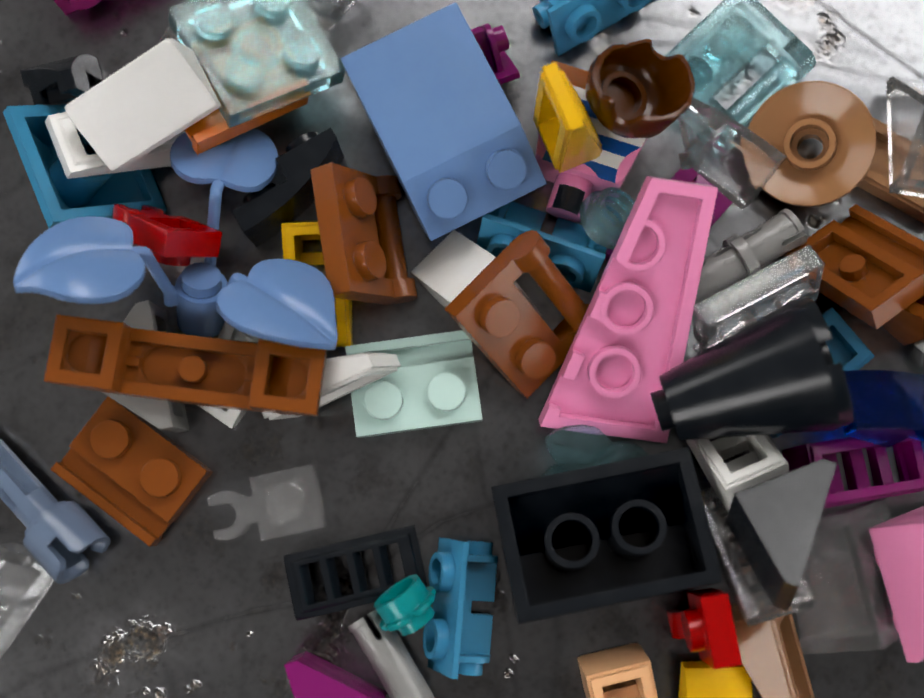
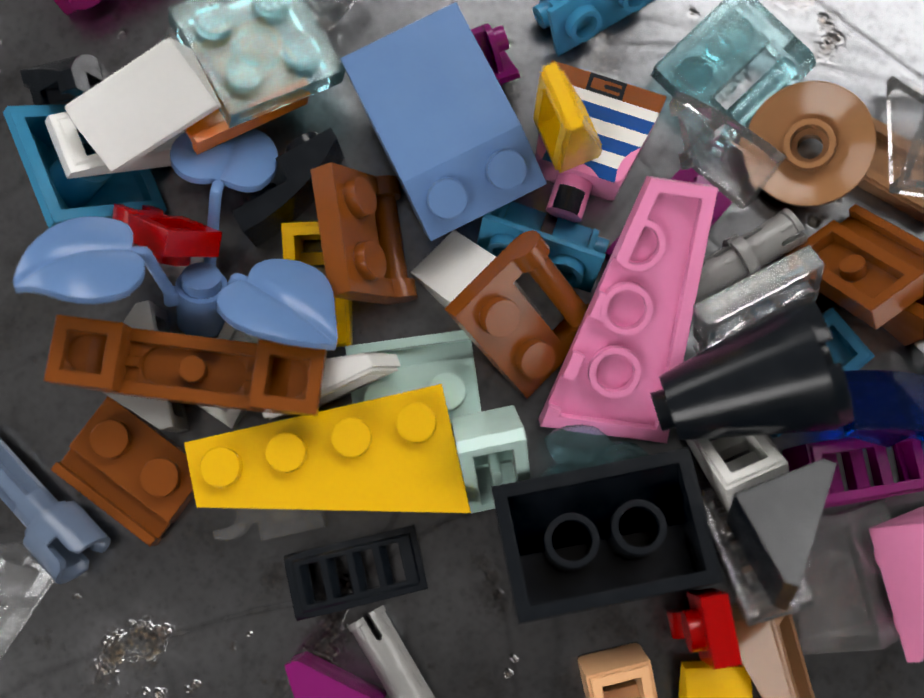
teal plate [374,574,436,636] -> none
dark azure hinge [423,537,498,679] -> none
clear light blue plate [579,187,635,250] -> none
reddish brown hair [585,39,696,138] -> none
none -> yellow wing [184,384,471,513]
none -> light aqua slope [451,405,531,514]

